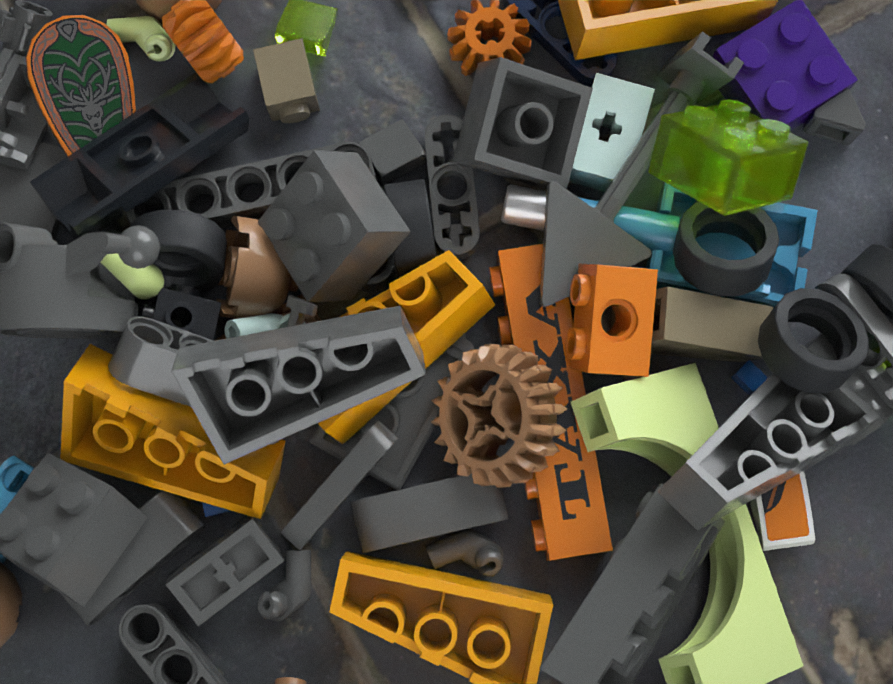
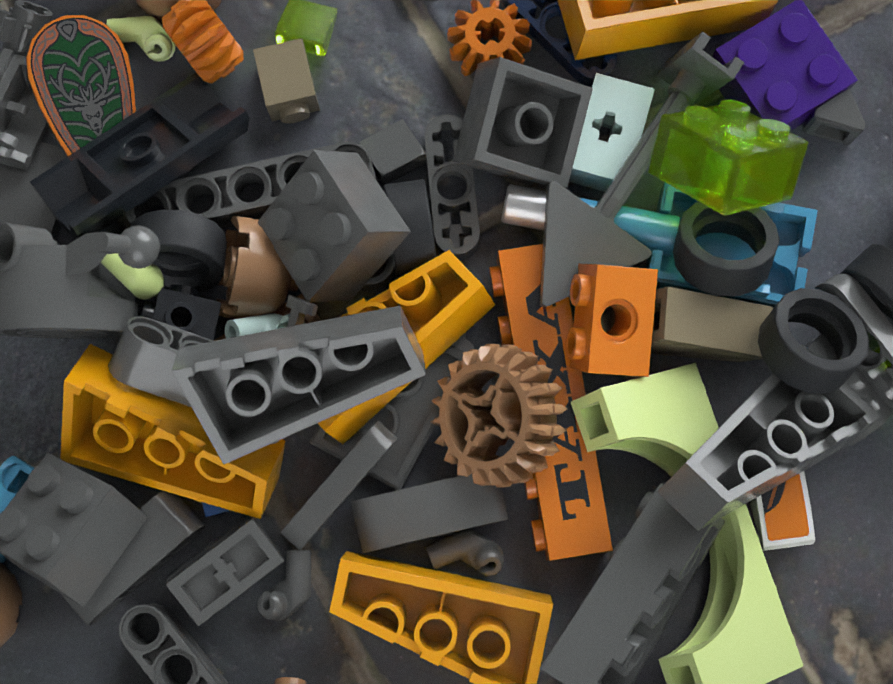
blue piece [731,360,768,395] -> none

